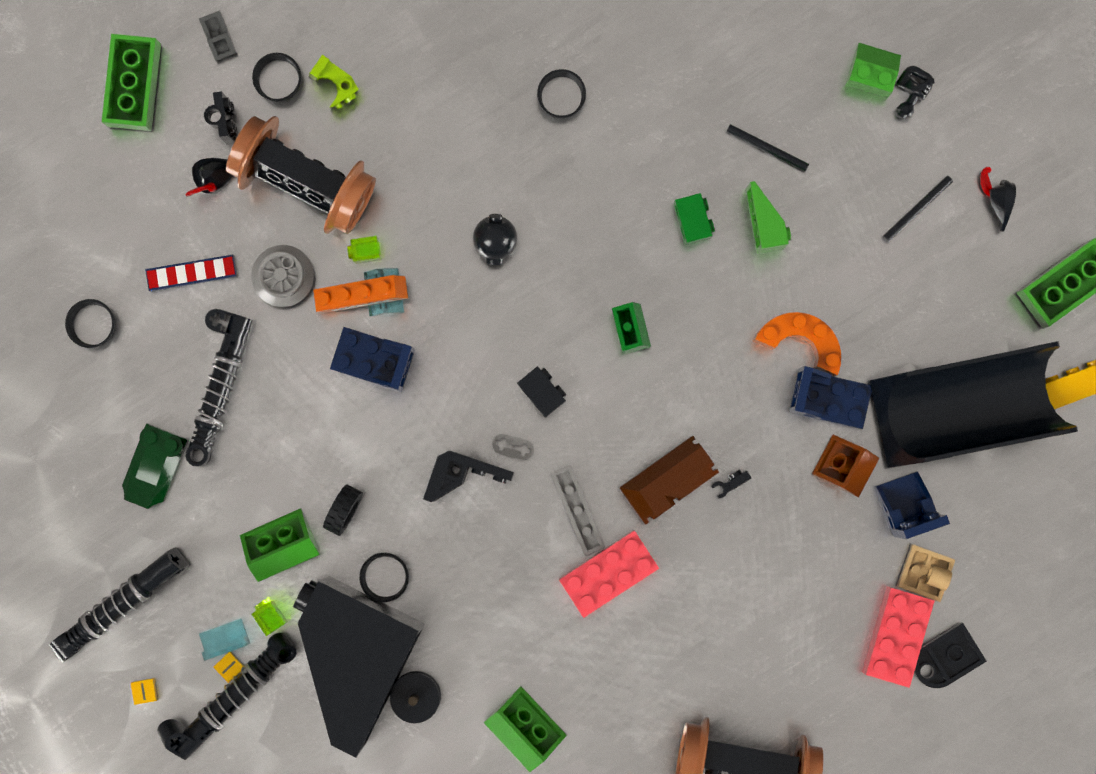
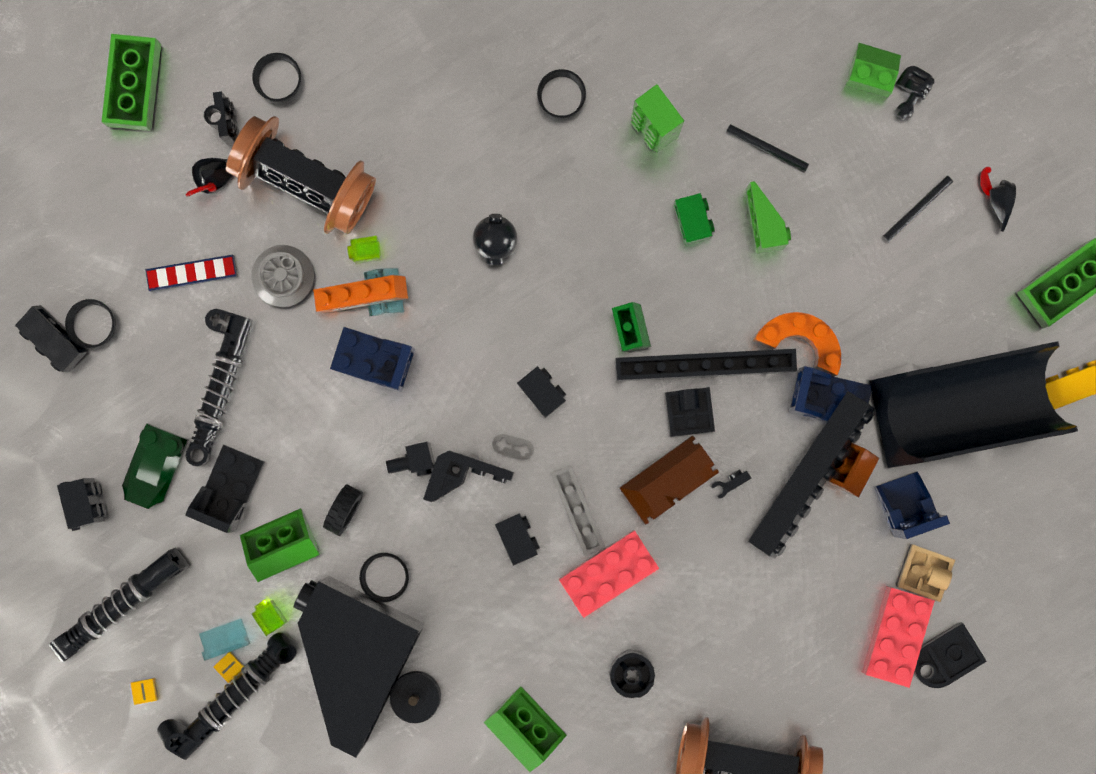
dark grey slope [199,10,236,61] -> none
lime tile [308,55,359,110] -> none
none -> black brick [15,305,88,372]
none -> black brick [57,478,106,531]
none -> black bracket [185,444,265,533]
none -> black brick [386,442,435,477]
none -> black brick [495,513,540,566]
none -> black brick [609,651,655,698]
none -> black brick [615,349,797,382]
none -> bright green brick [631,84,684,153]
none -> black plate [665,387,715,437]
none -> black brick [748,391,875,558]

